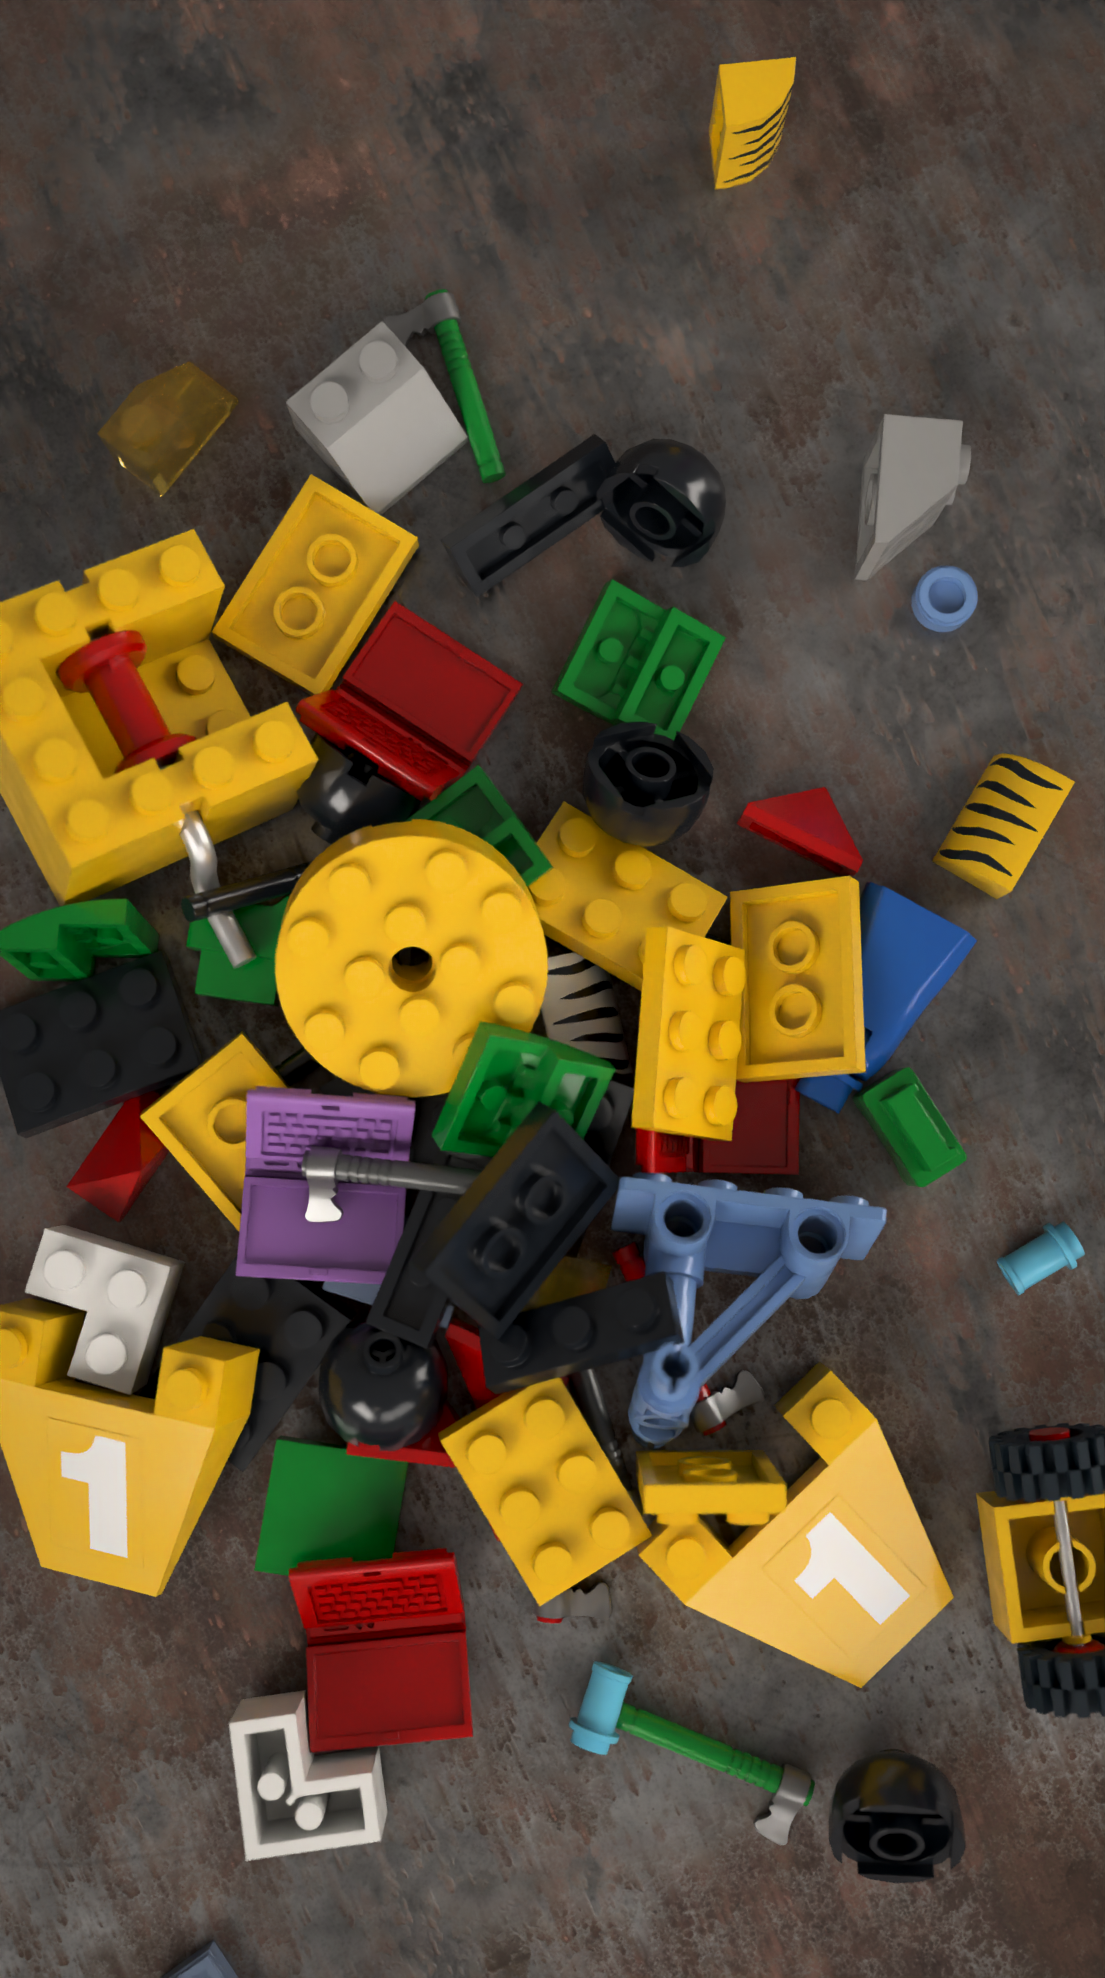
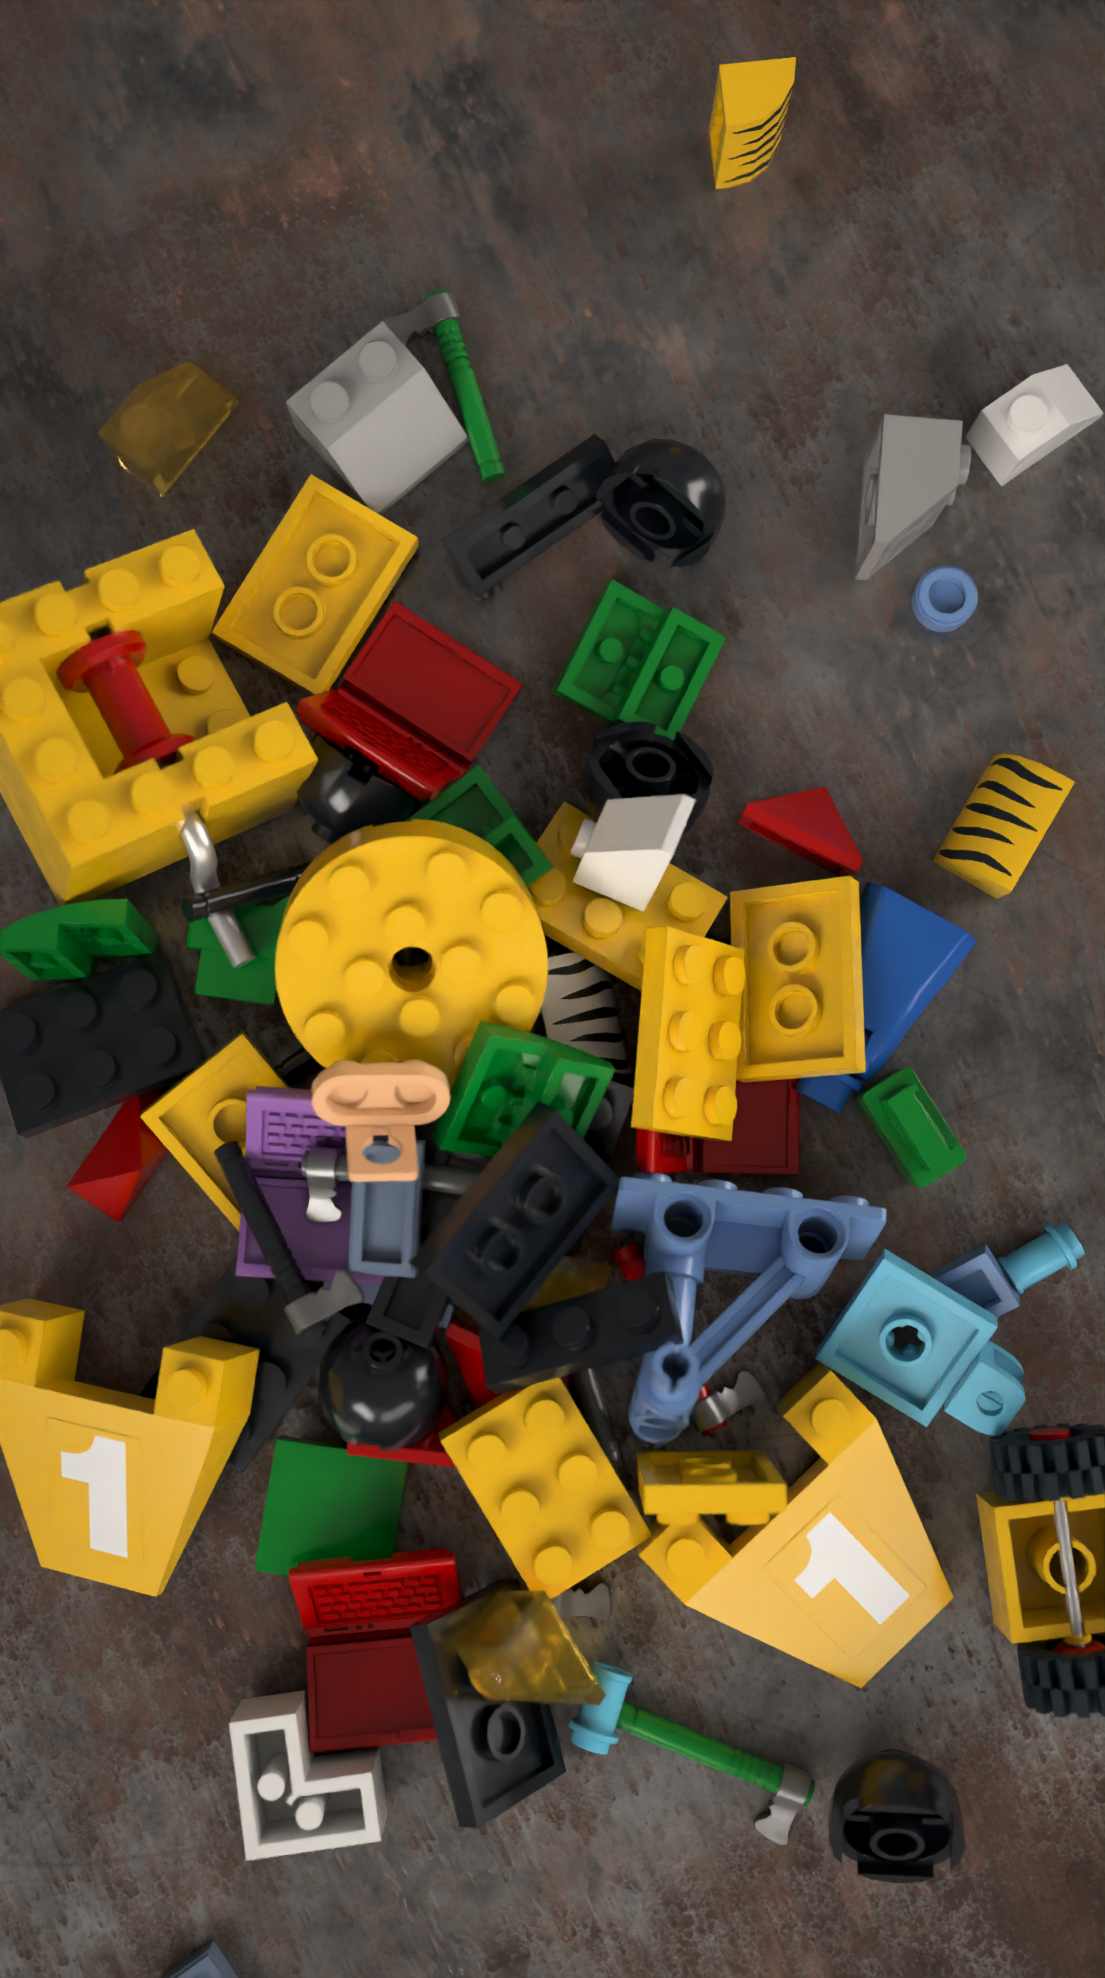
white brick [25,1225,185,1395] -> none
none -> black piece [214,1141,364,1338]
none -> light nougat bracket [312,1060,450,1182]
none -> sand blue tile [348,1137,426,1278]
none -> black plate [409,1579,567,1828]
none -> clear yellow slope [454,1590,606,1705]
none -> white slope [570,794,695,912]
none -> medium azure plate [815,1249,1026,1436]
none -> medium blue plate [929,1243,1020,1317]
none -> white slope [965,364,1104,486]

